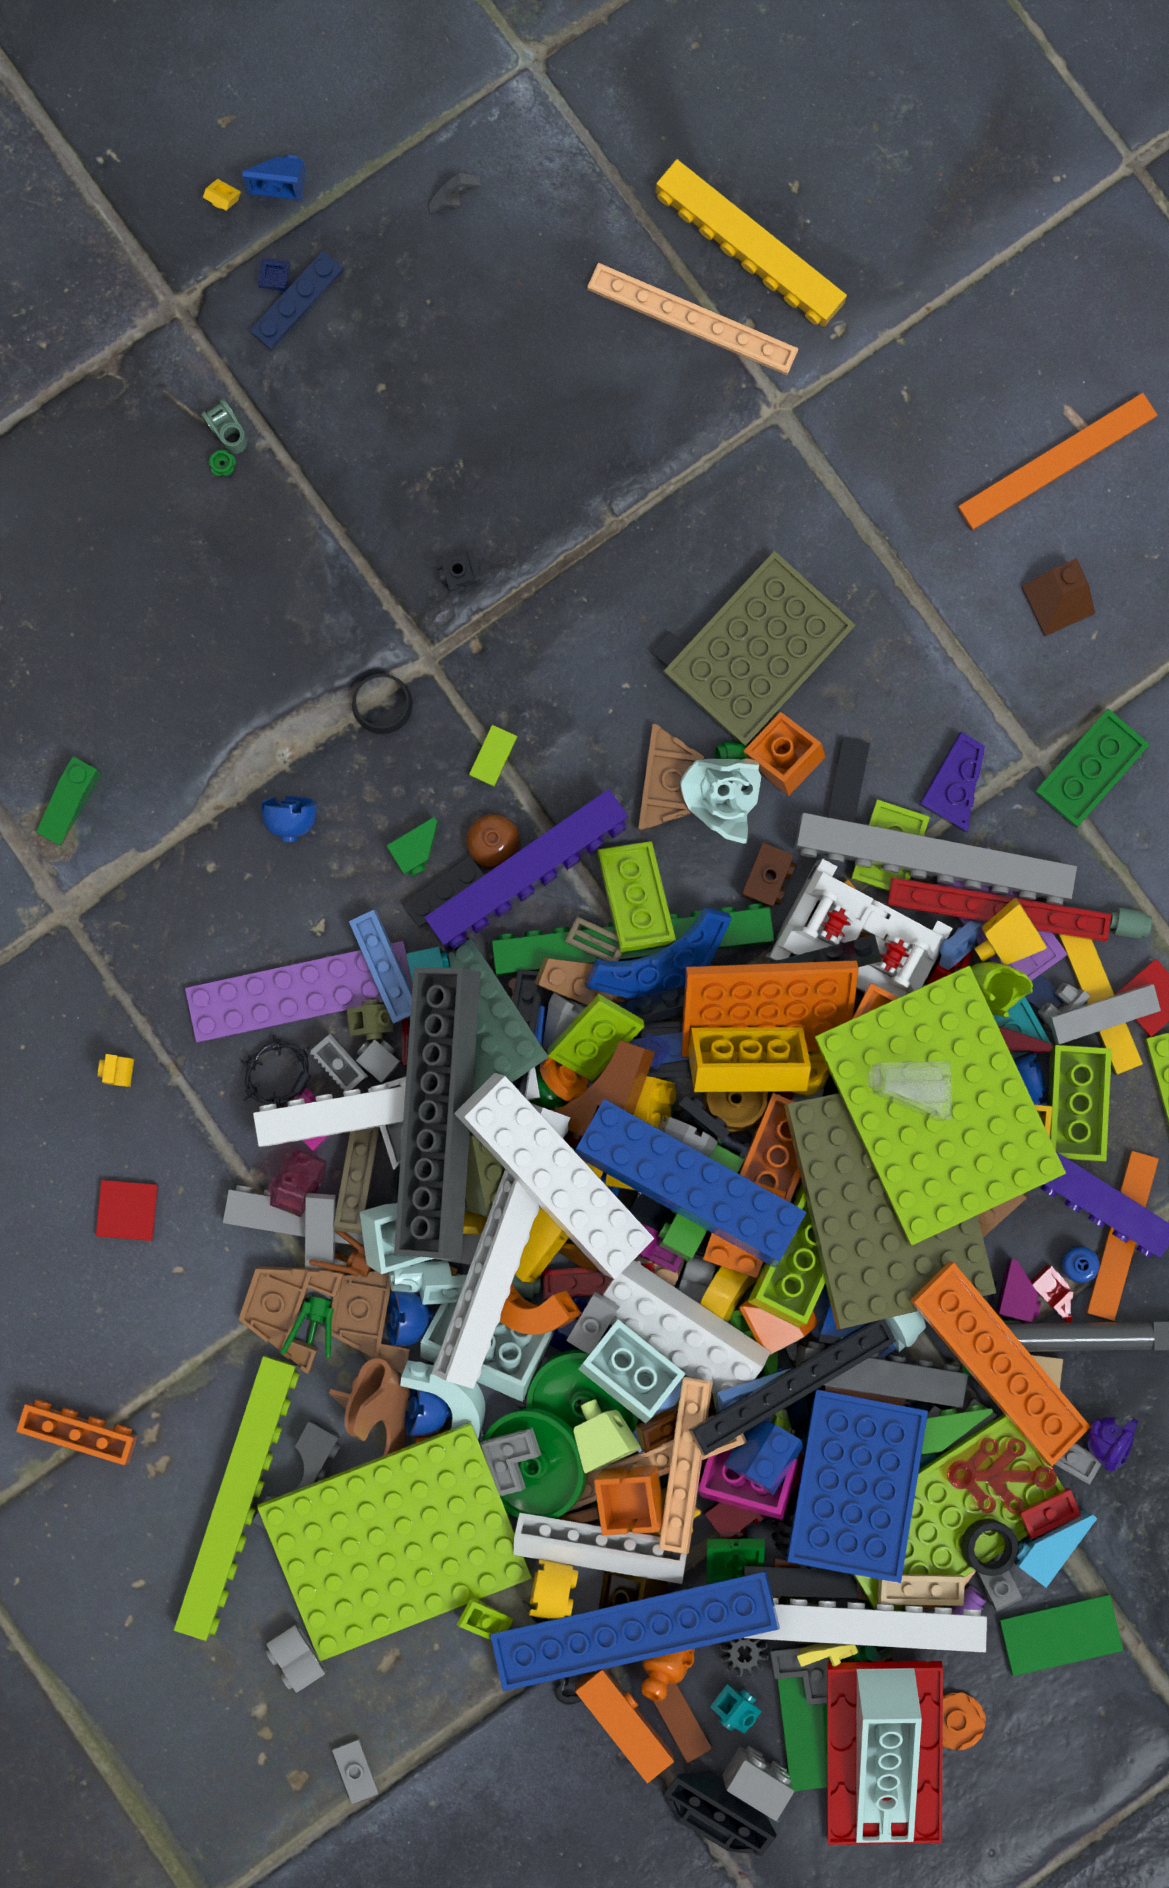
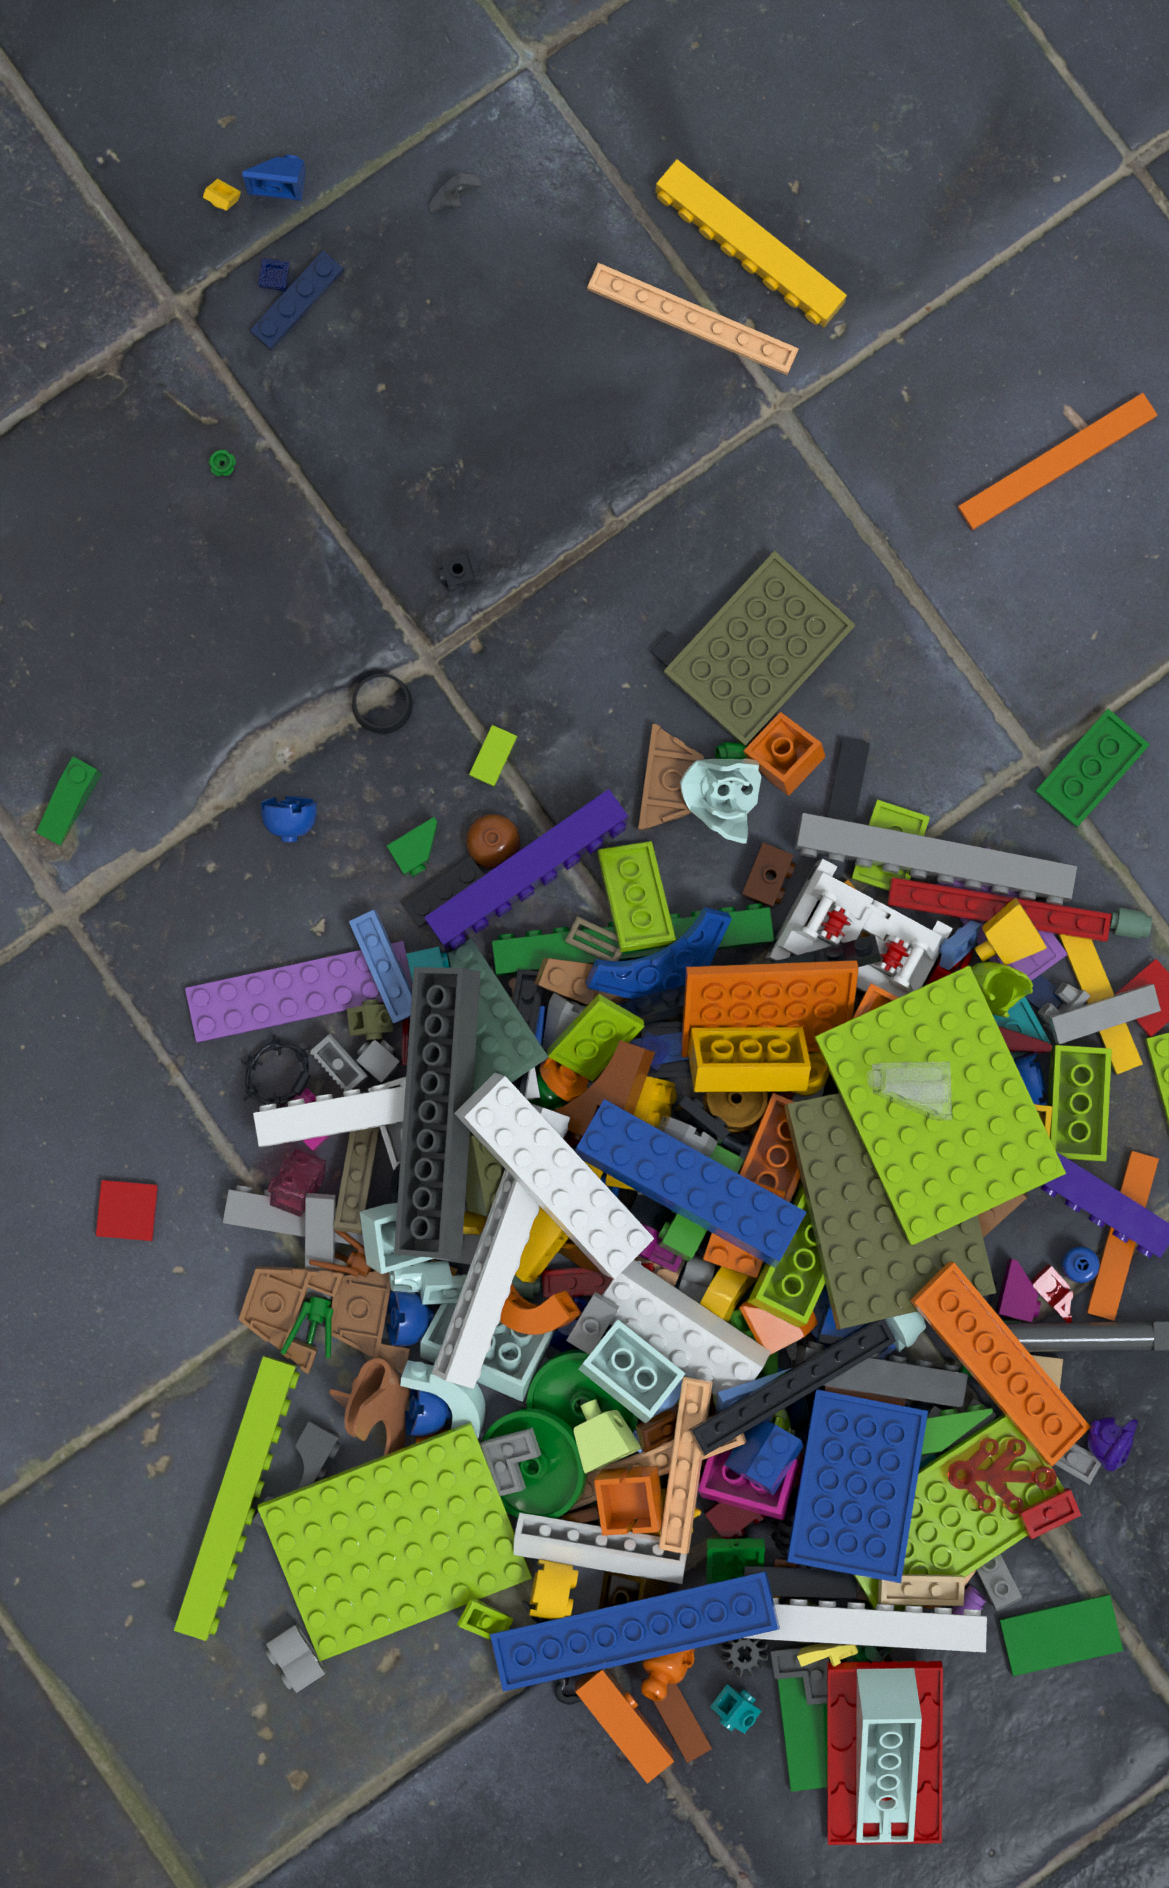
orange brick [16,1399,138,1465] -> none
yellow plate [98,1054,134,1087] -> none
sand green piece [200,398,247,454] -> none
light grey plate [332,1738,379,1804] -> none
black wedge [664,1771,777,1856] -> none
light grey brick [722,1745,794,1822] -> none
dark purple wing [919,732,985,832] -> none
orange tile [943,1692,986,1750] -> none
black tyre [961,1519,1019,1576] -> none
medium azure slope [1014,1510,1097,1588] -> none
reddish brown slope [1022,558,1095,636] -> none

